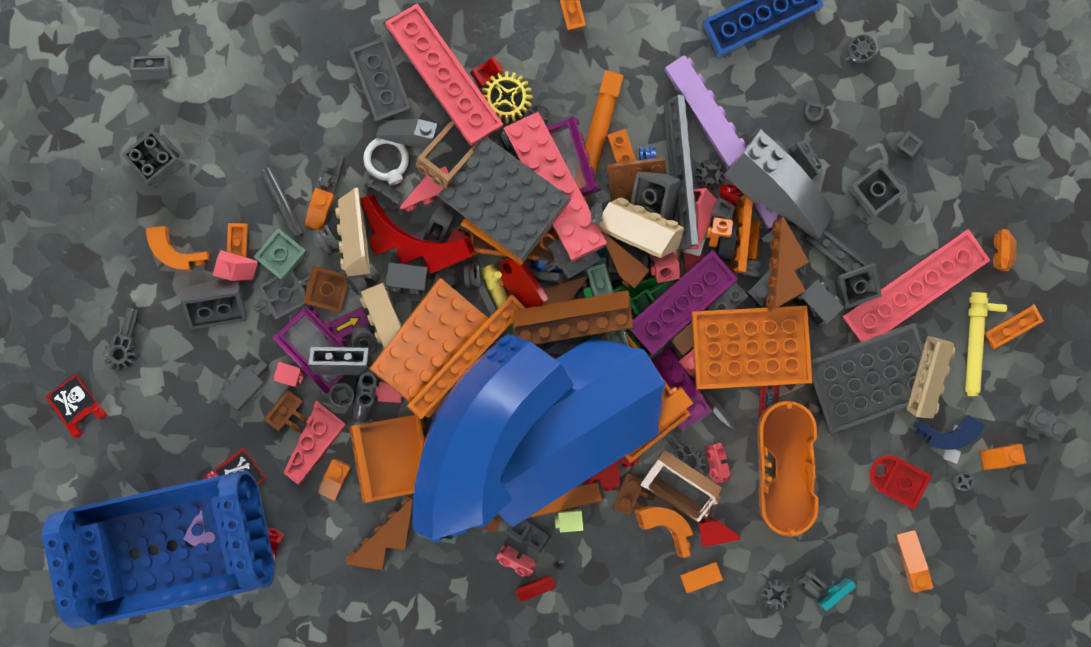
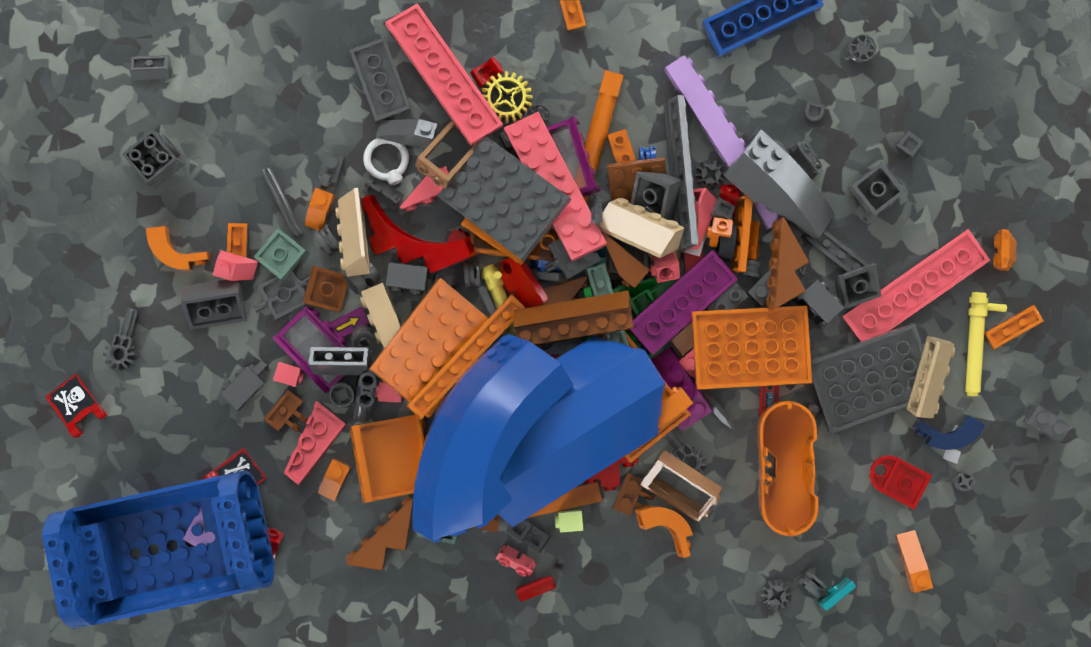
dark grey slope [423,204,456,243] -> none
orange tile [680,561,723,593] -> none
red slope [697,517,741,547] -> none
coral hinge [705,443,731,483] -> none
orange slope [979,444,1026,470] -> none

